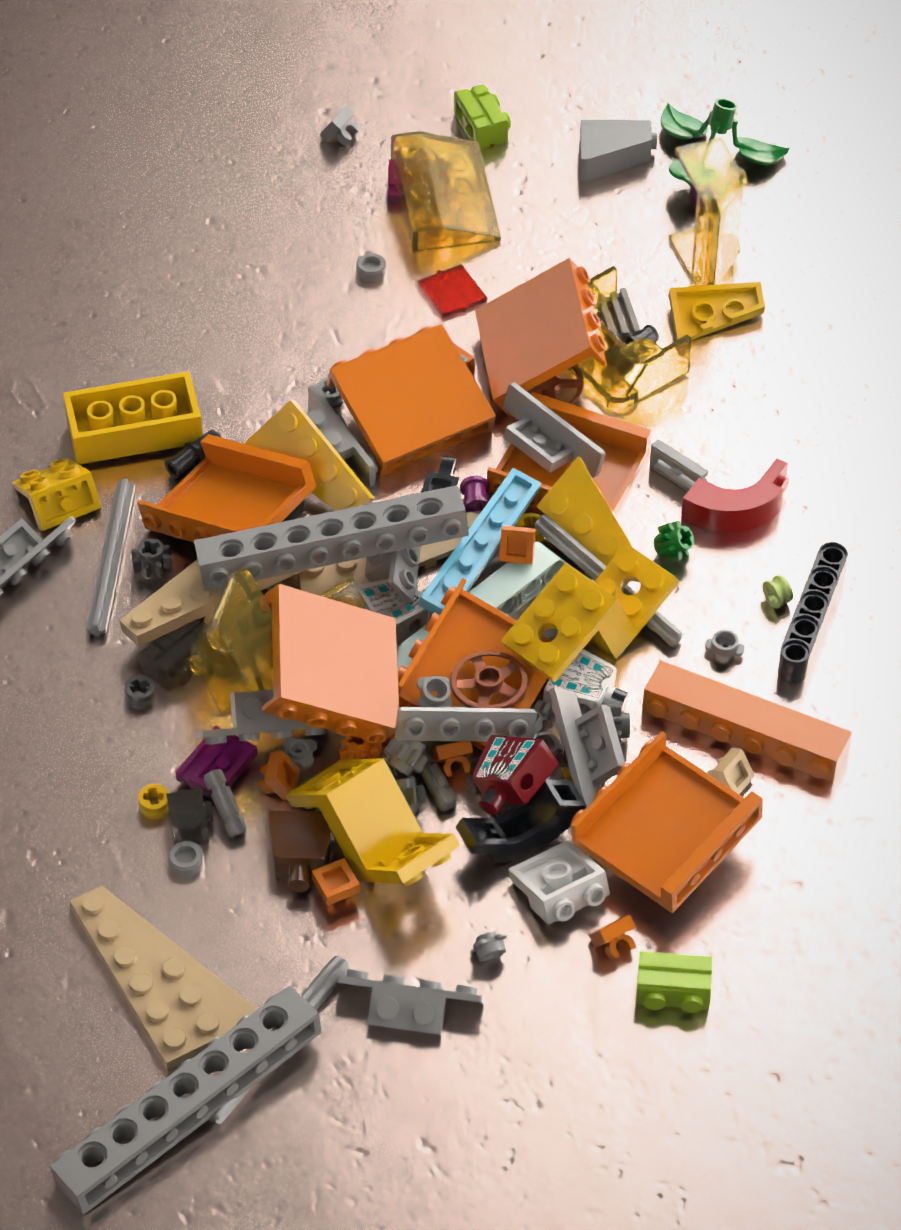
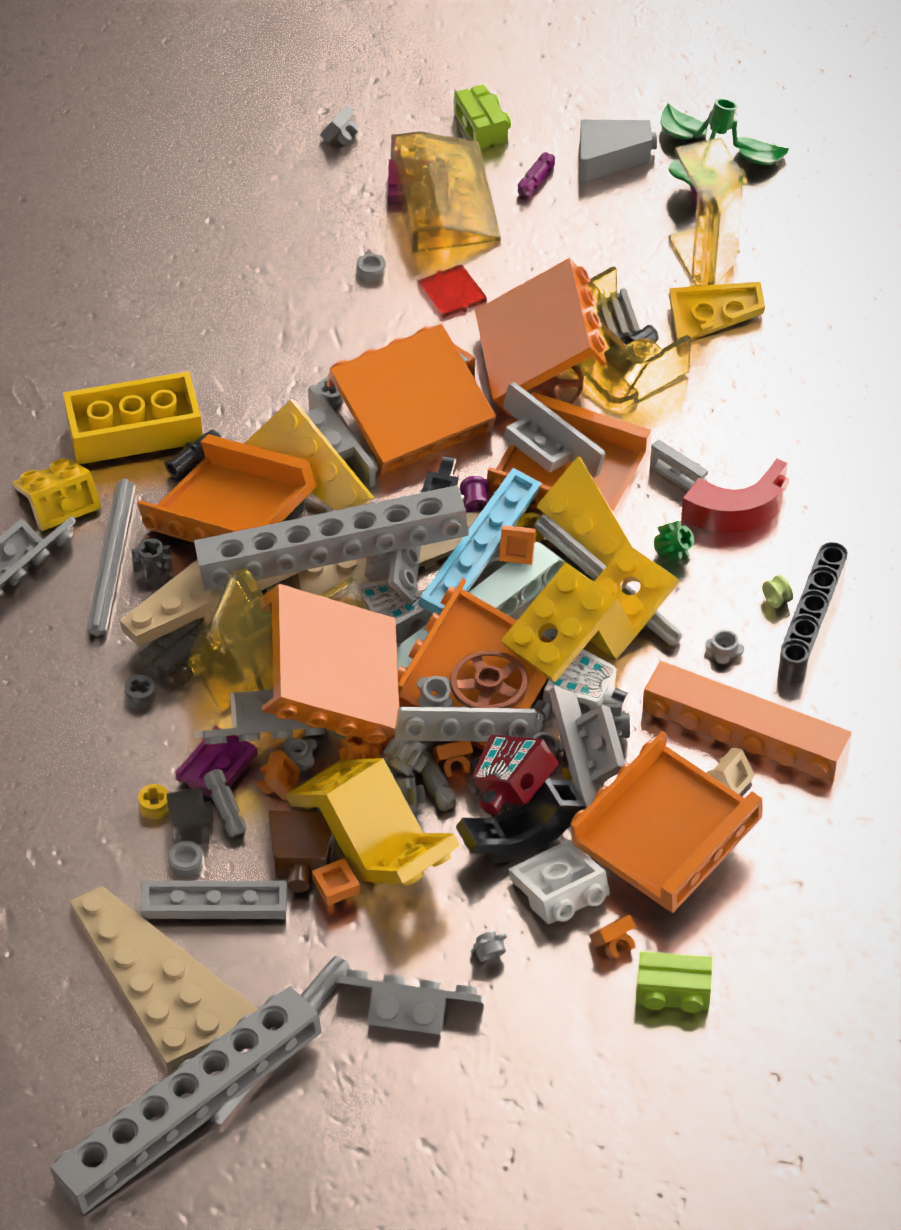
none -> light grey plate [141,881,287,919]
none -> magenta axle [517,151,556,197]

